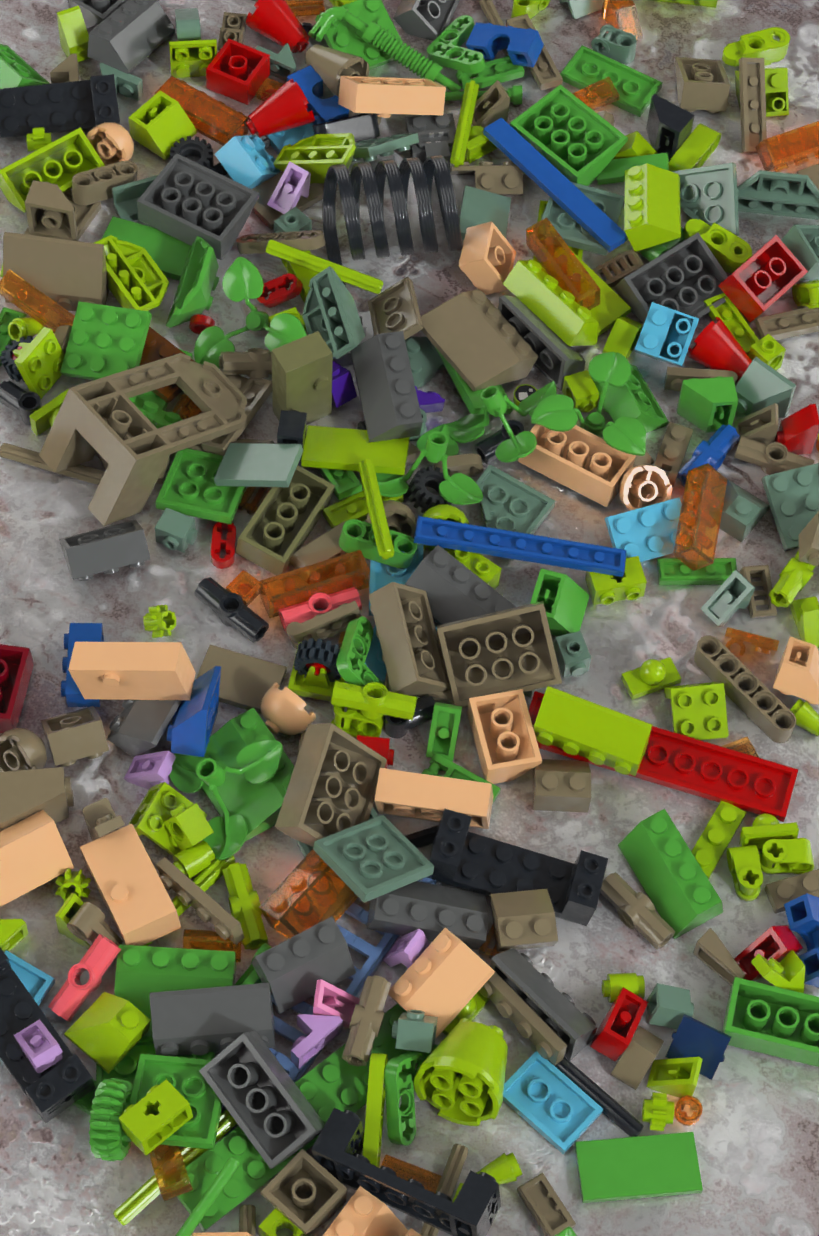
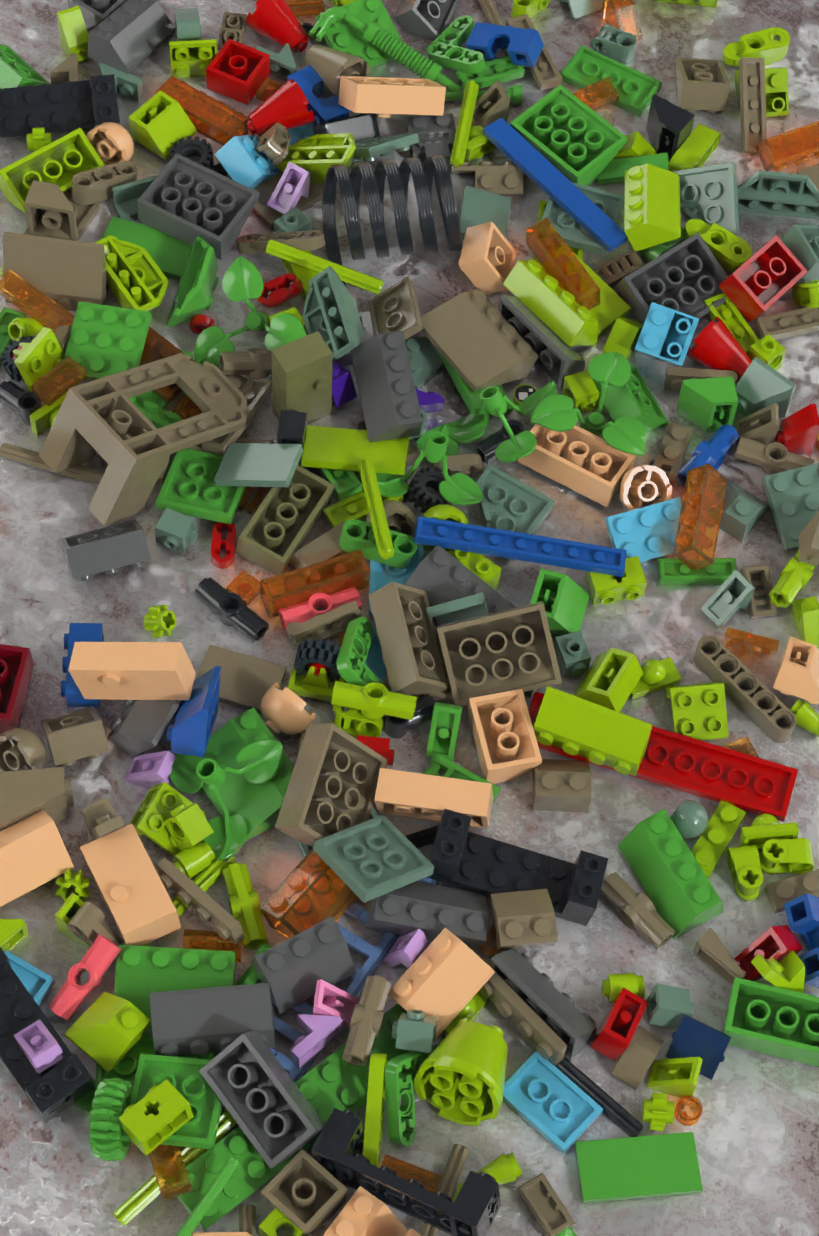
none -> clear orange plate [31,356,87,406]
none -> dark tan piece [256,123,291,166]
none -> sand green panel [426,592,489,626]
none -> lime slope [573,647,643,712]
none -> sand green piece [670,799,708,838]

